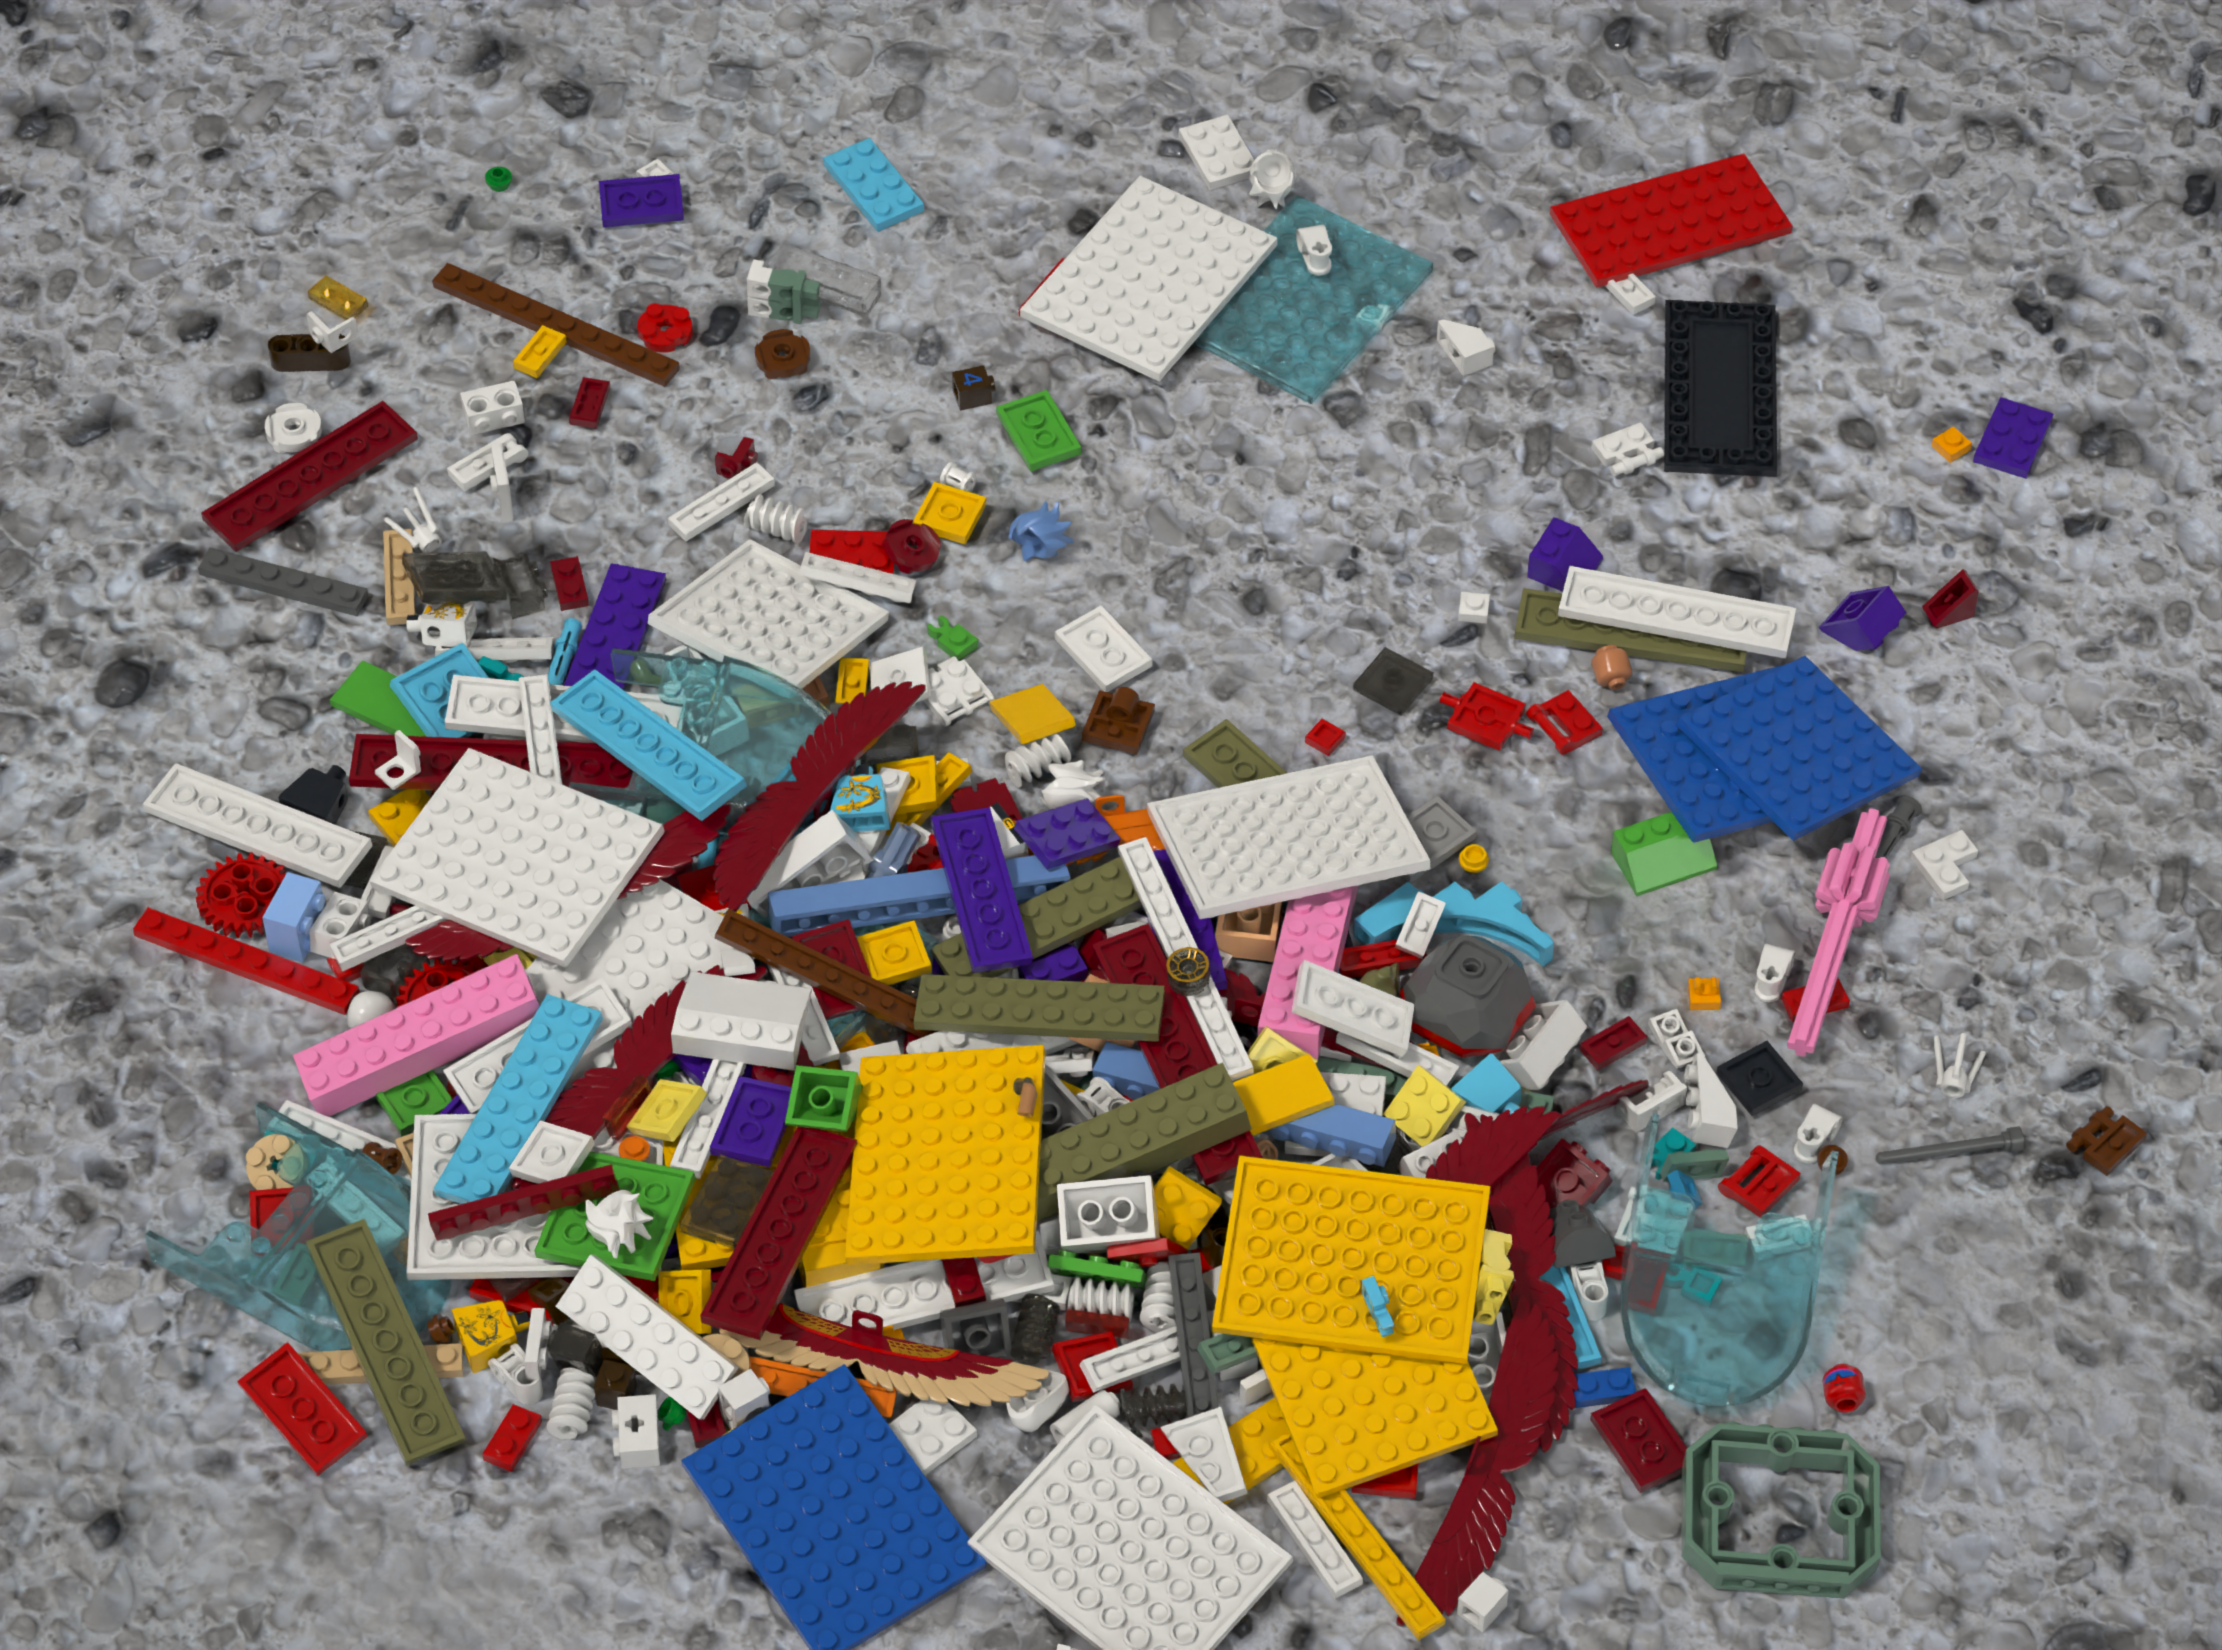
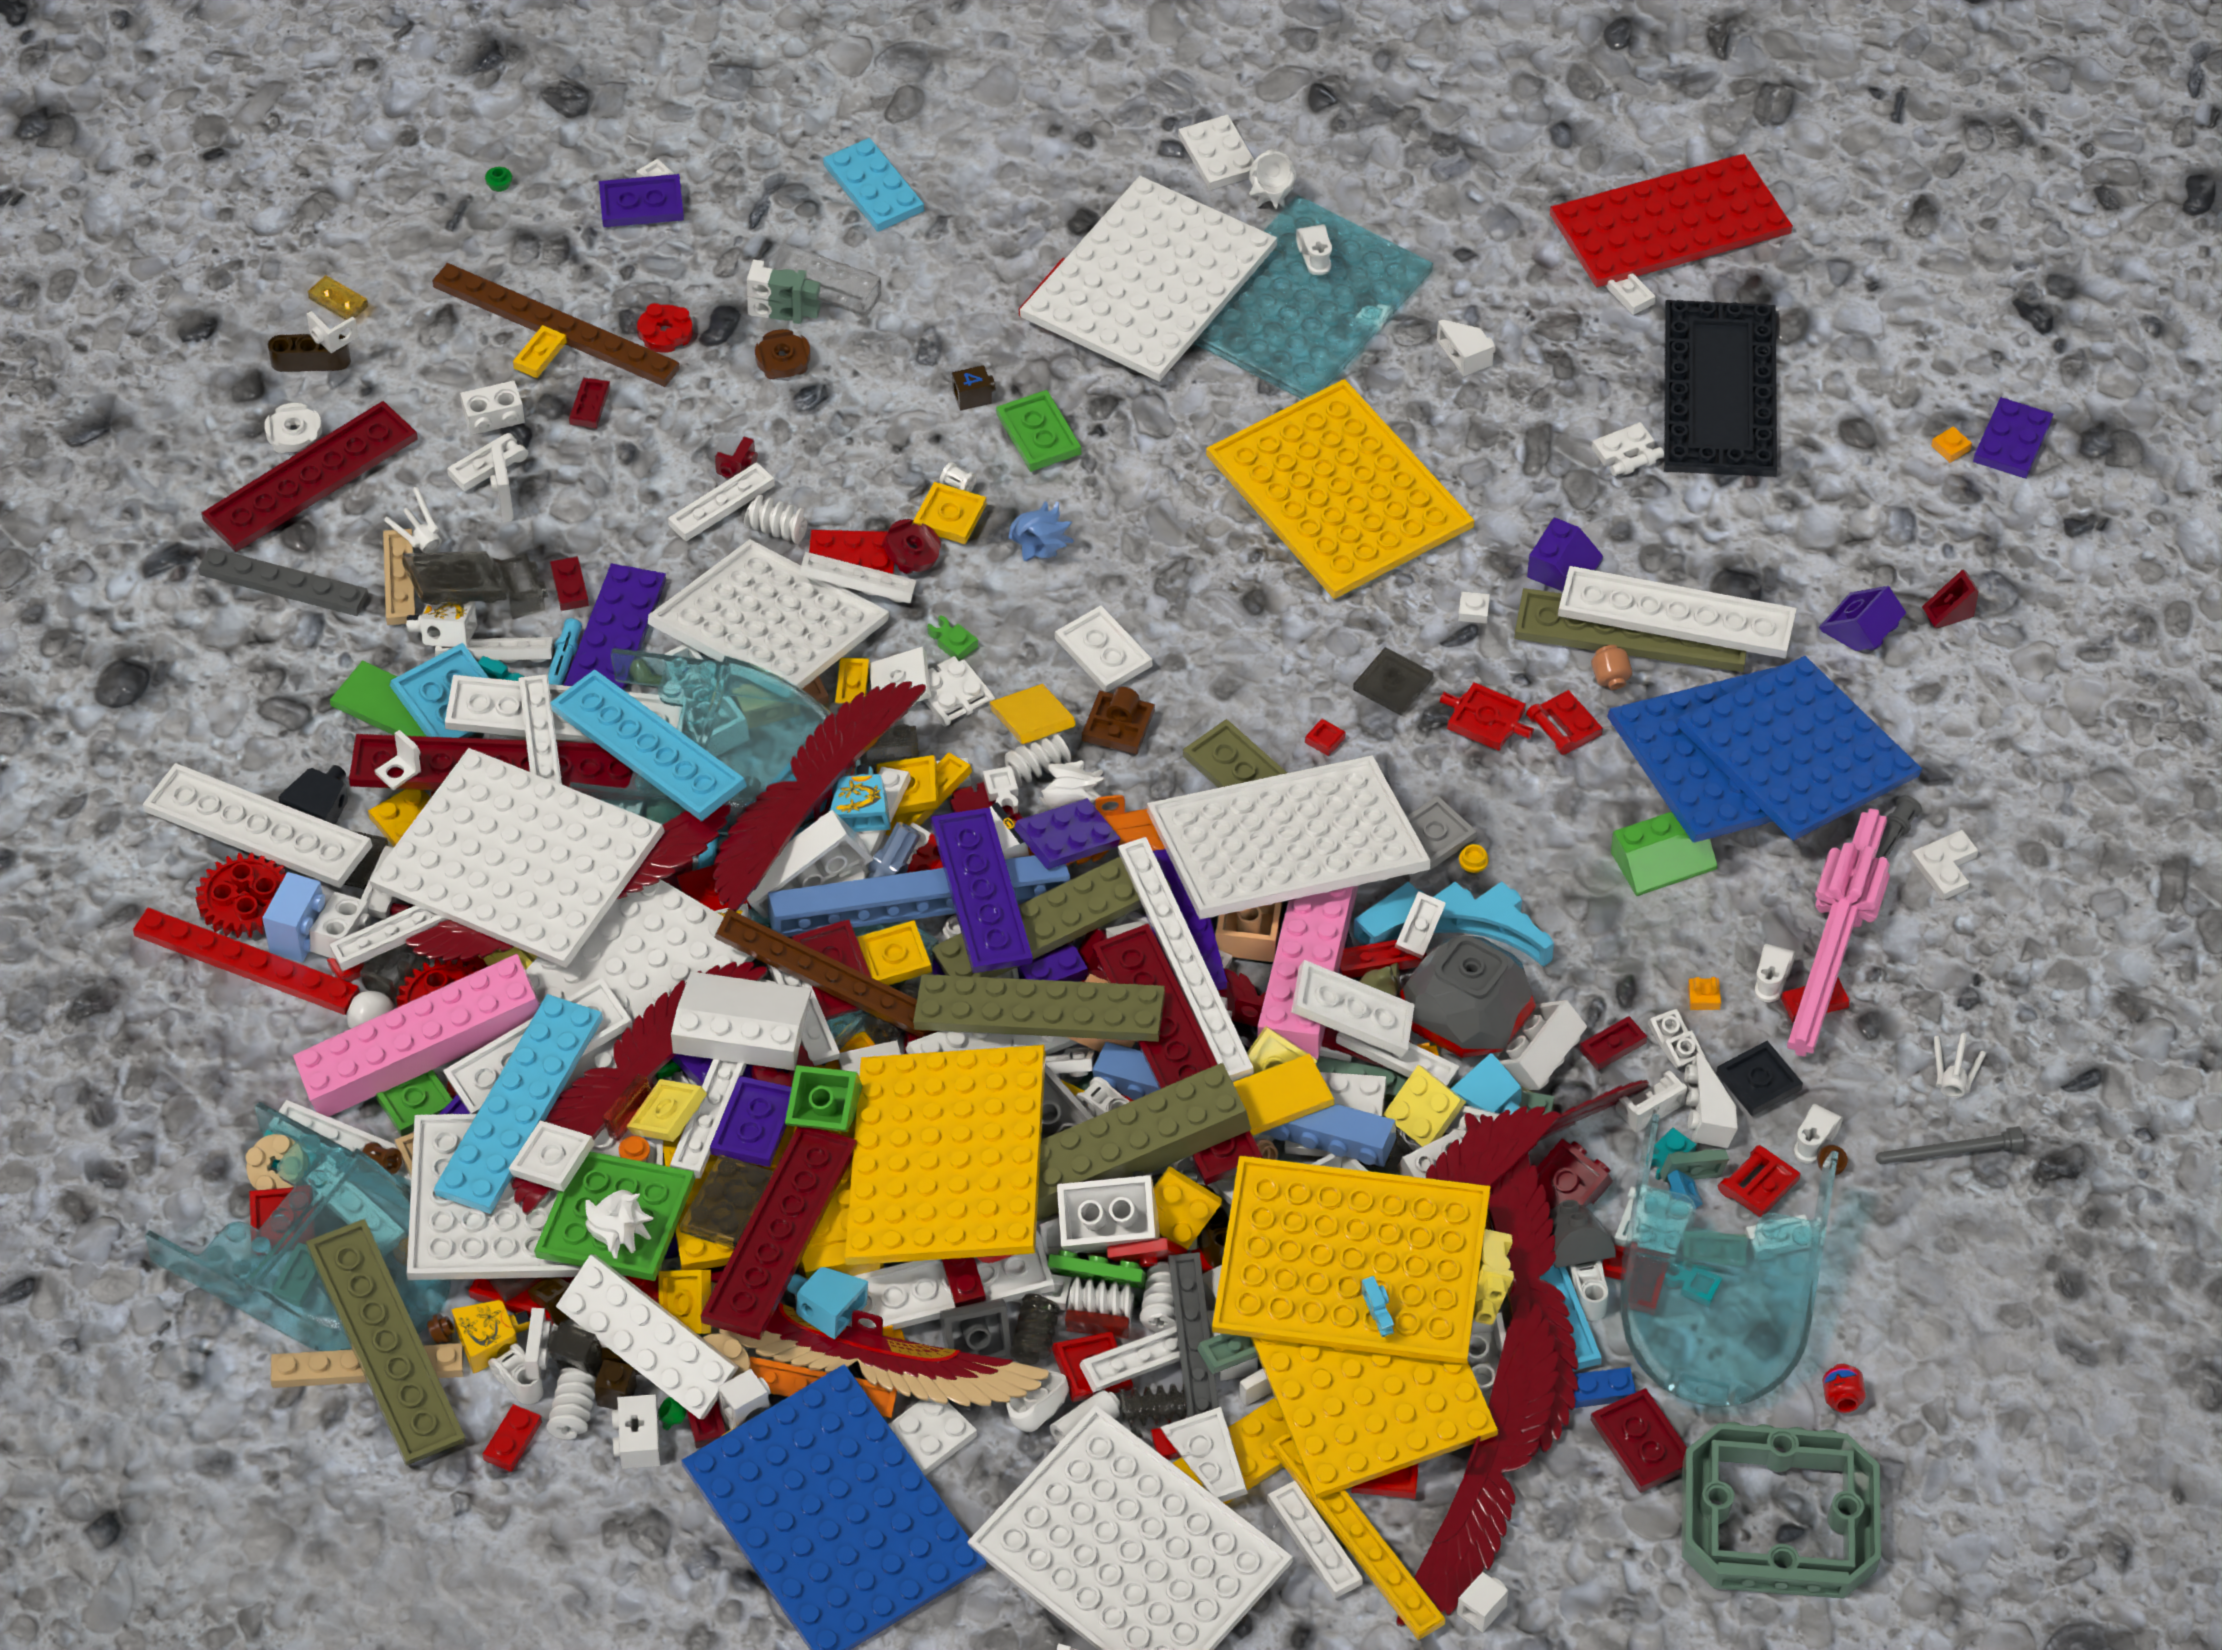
red plate [237,1342,368,1477] -> none
dark red plate [428,1164,620,1241] -> none
white tile [720,950,755,977] -> none
medium nougat arm [1013,1077,1037,1117] -> none
clear smoke wheel [1166,947,1210,996] -> none
reddish brown plate [2066,1106,2147,1176] -> none
none -> medium azure torso [787,1267,868,1339]
none -> white plate [983,766,1018,813]
none -> yellow plate [1206,379,1474,599]

